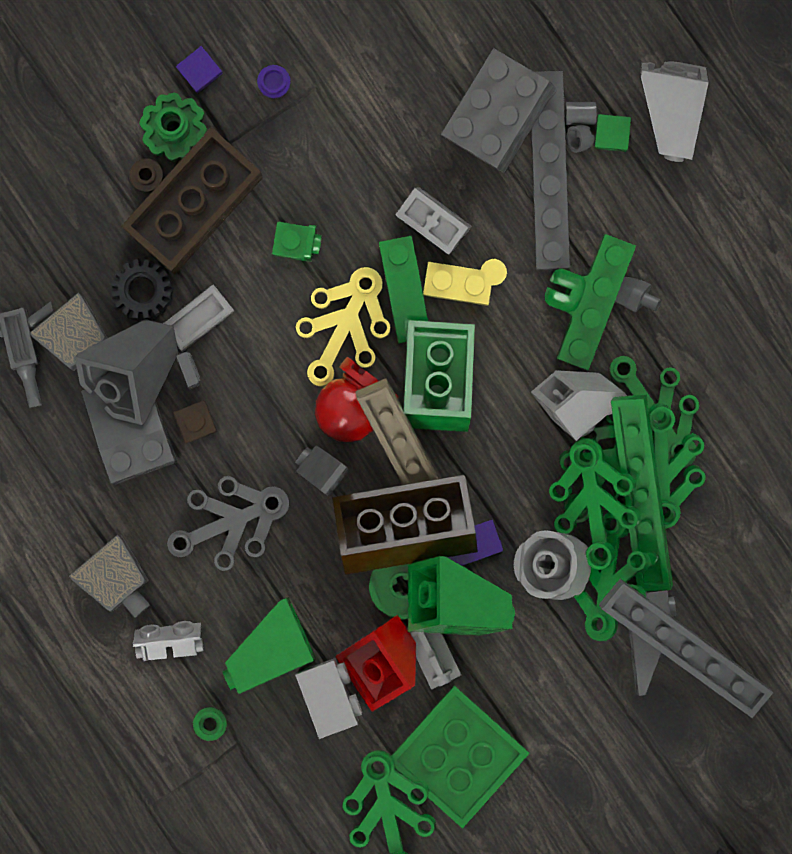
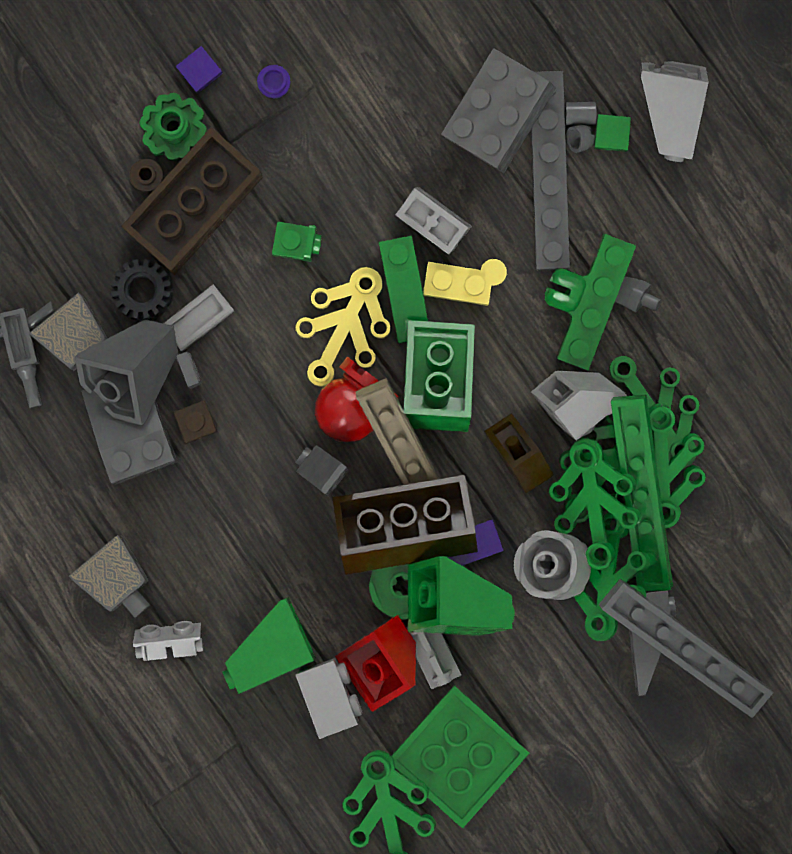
dark grey plant [167,476,289,571] -> none
green plate [193,707,227,741] -> none
none -> dark brown slope [484,413,554,493]

